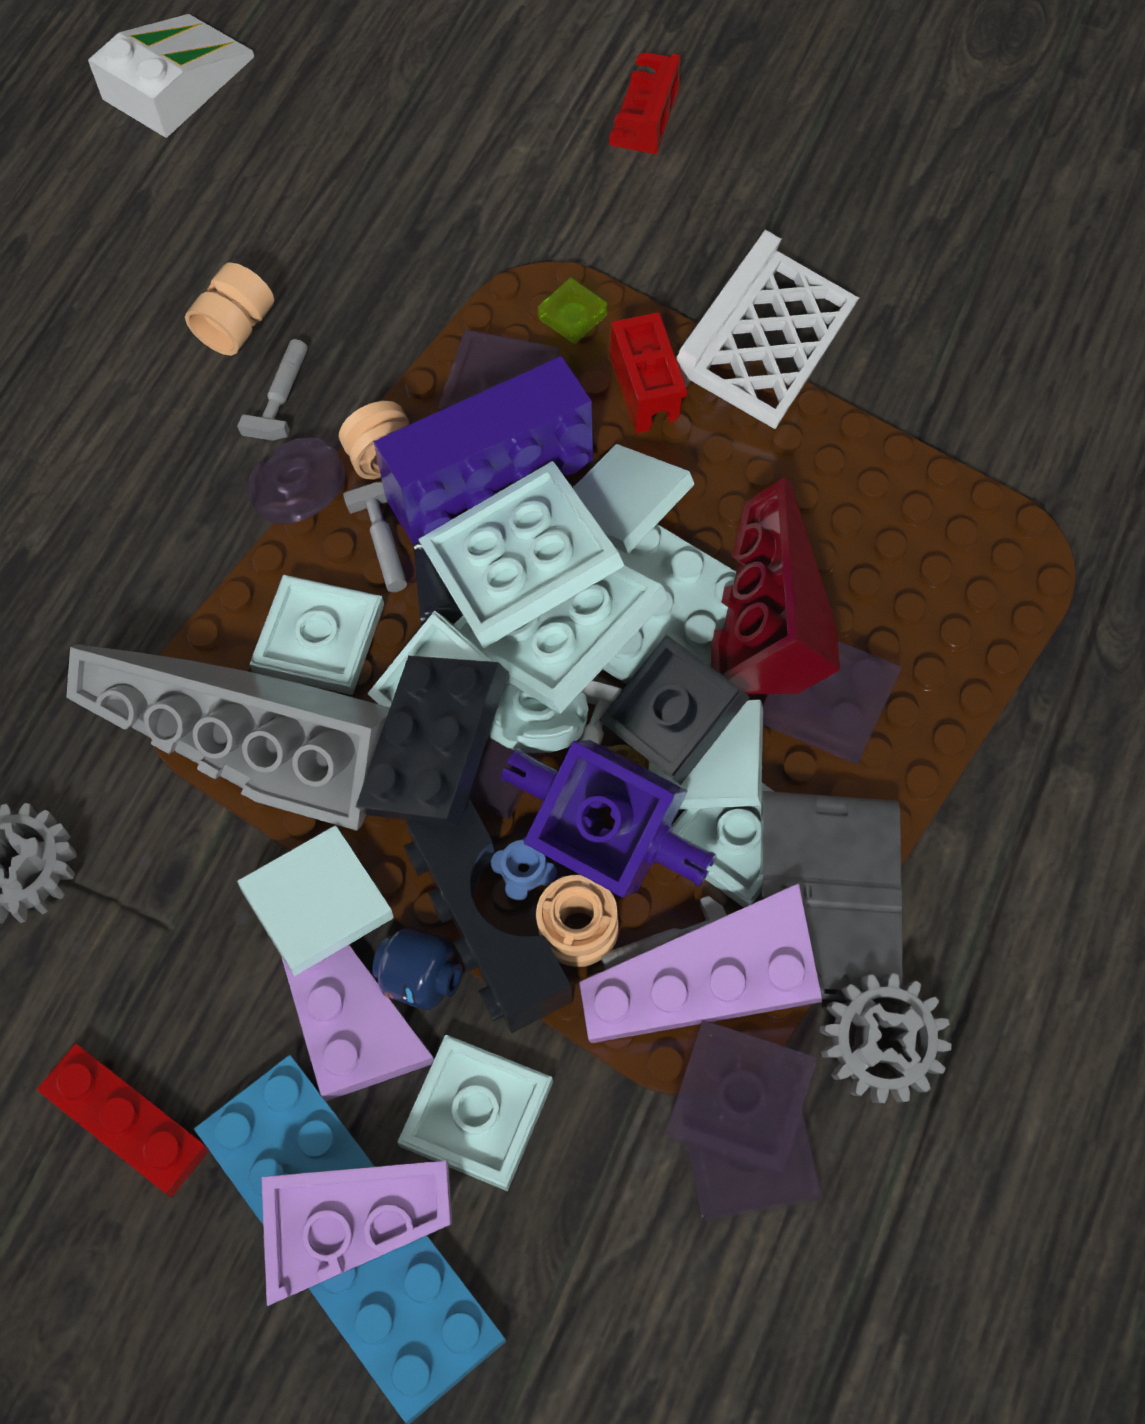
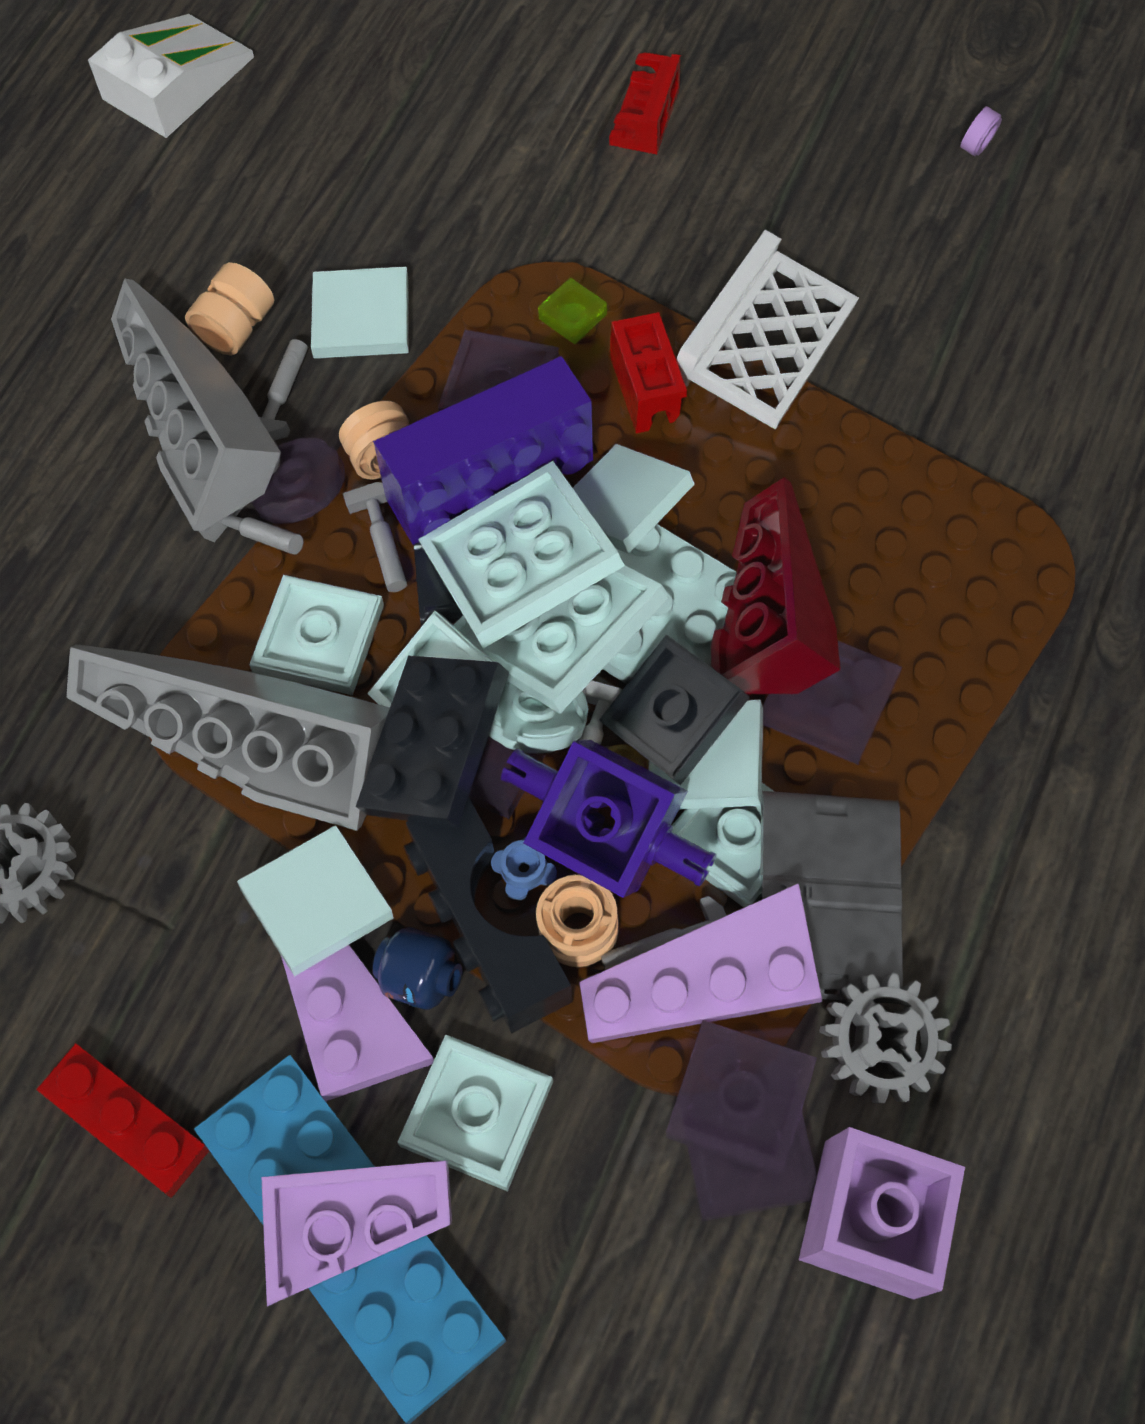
none -> light grey wedge [111,279,281,531]
none -> light grey piece [199,507,303,554]
none -> light aqua tile [311,267,409,358]
none -> lavender brick [799,1127,965,1299]
none -> lavender tile [960,106,1002,156]

